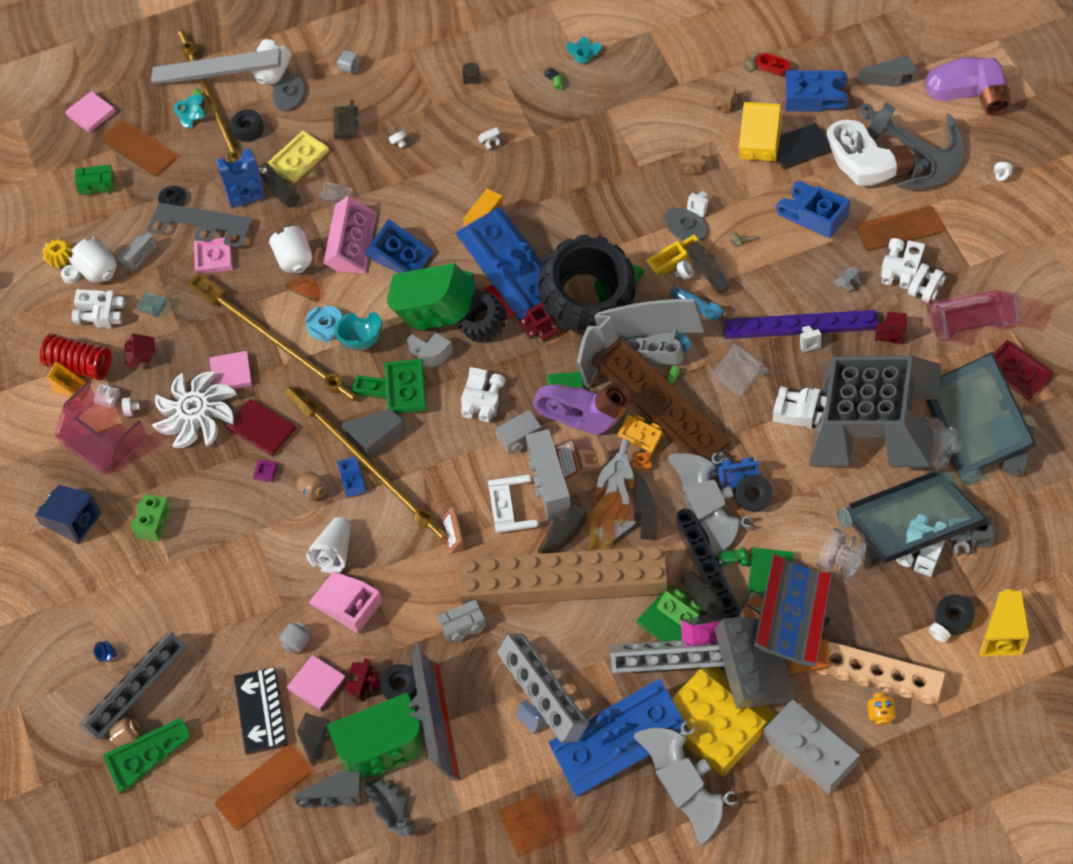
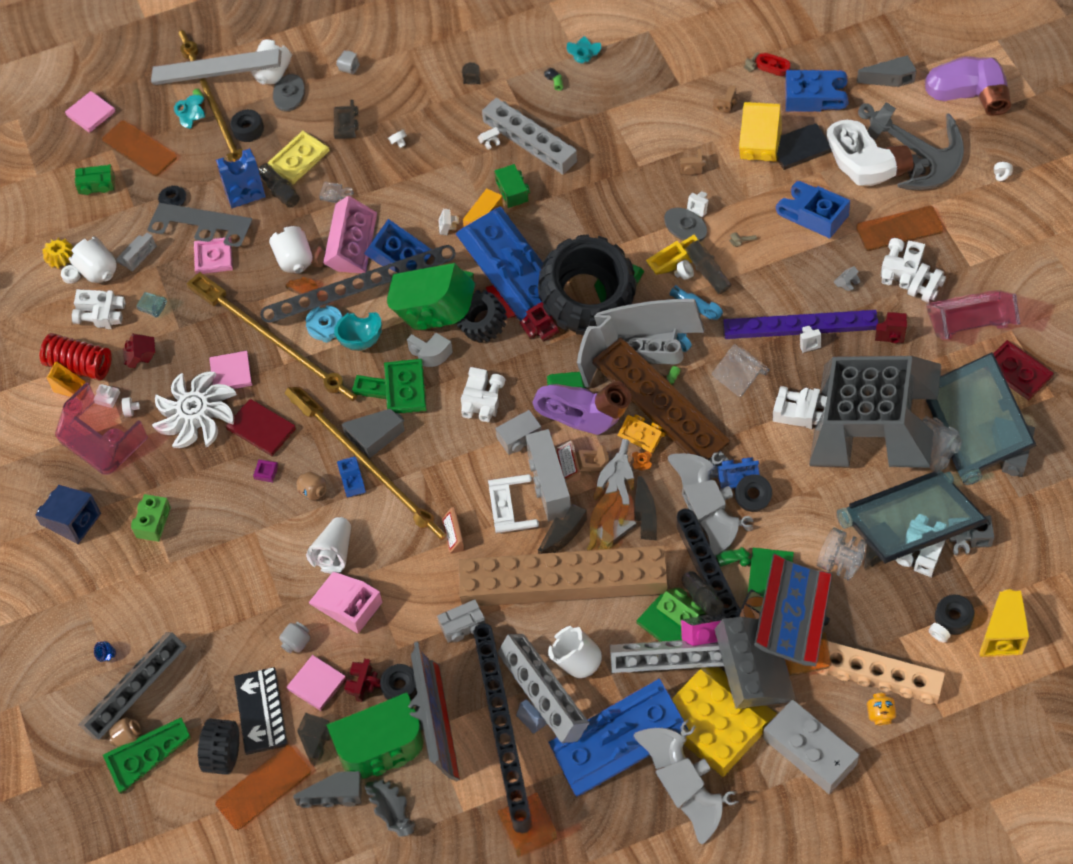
none -> black tyre [198,718,240,775]
none -> black beam [260,245,456,323]
none -> white tile [439,209,459,235]
none -> black beam [474,623,532,833]
none -> light grey brick [482,98,577,175]
none -> green brick [494,164,530,208]
none -> white cylinder [549,626,602,678]

